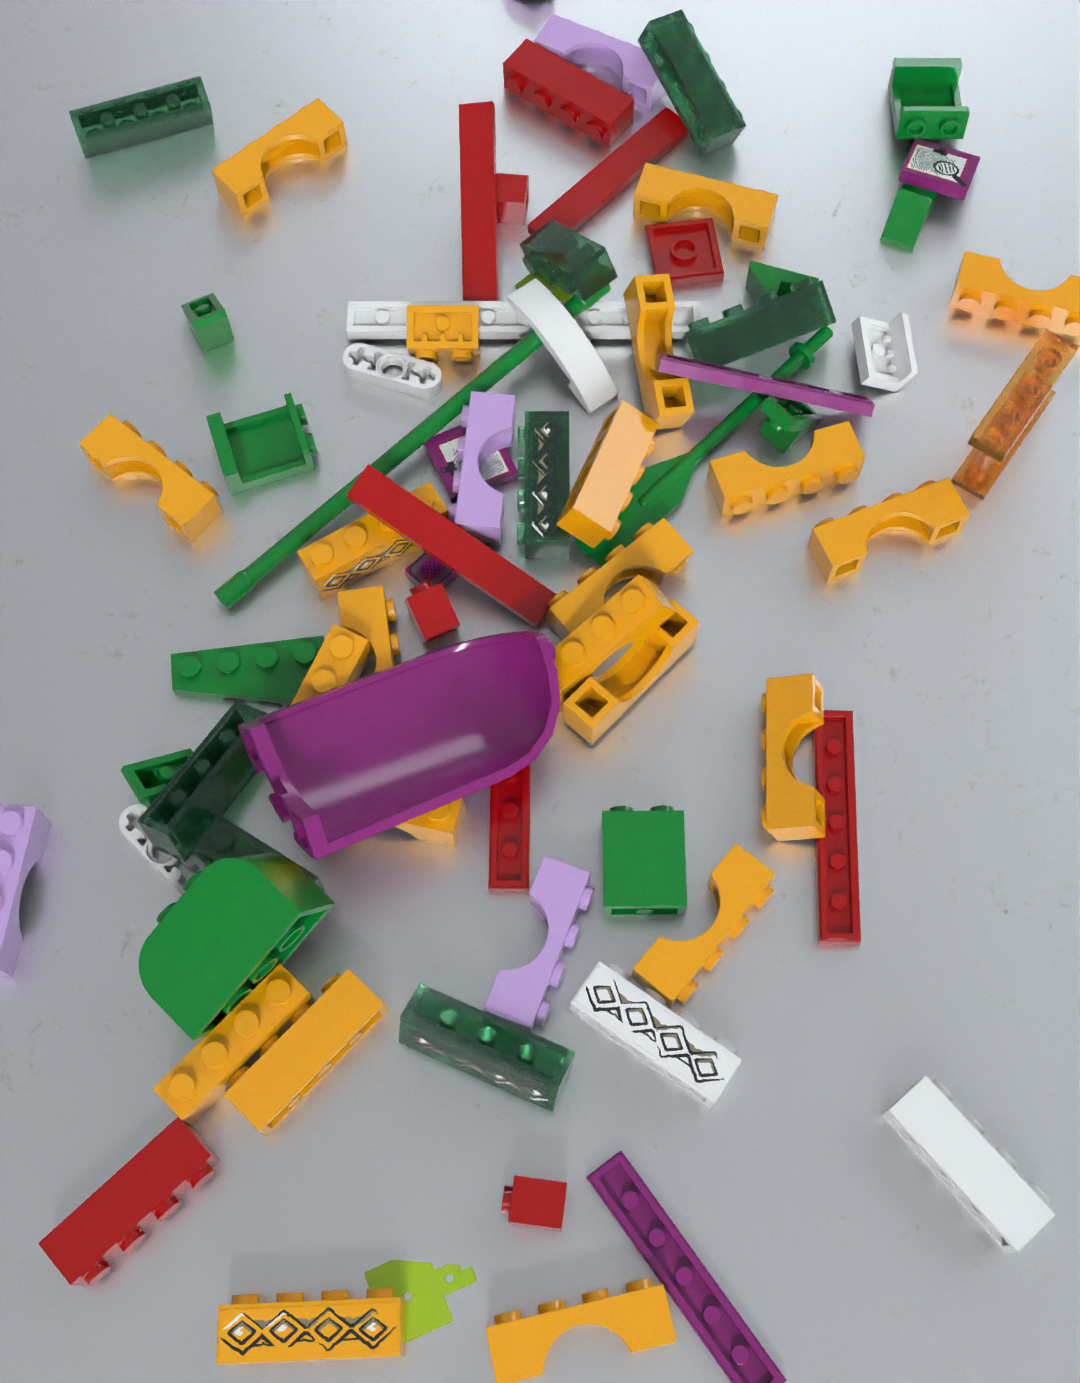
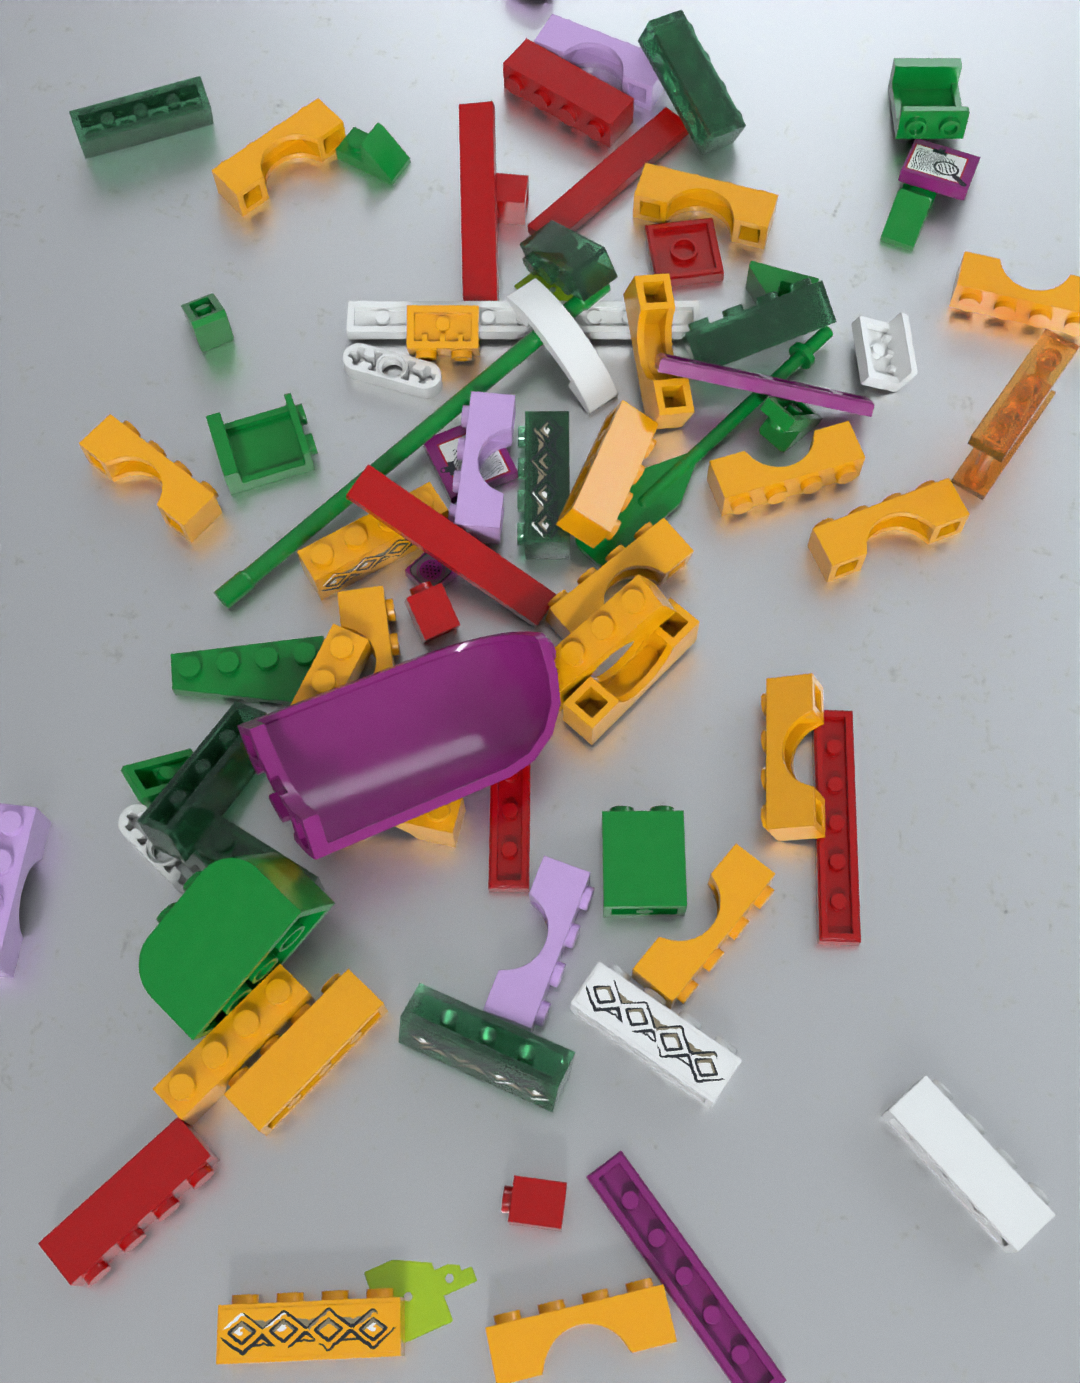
none -> green slope [335,122,411,186]

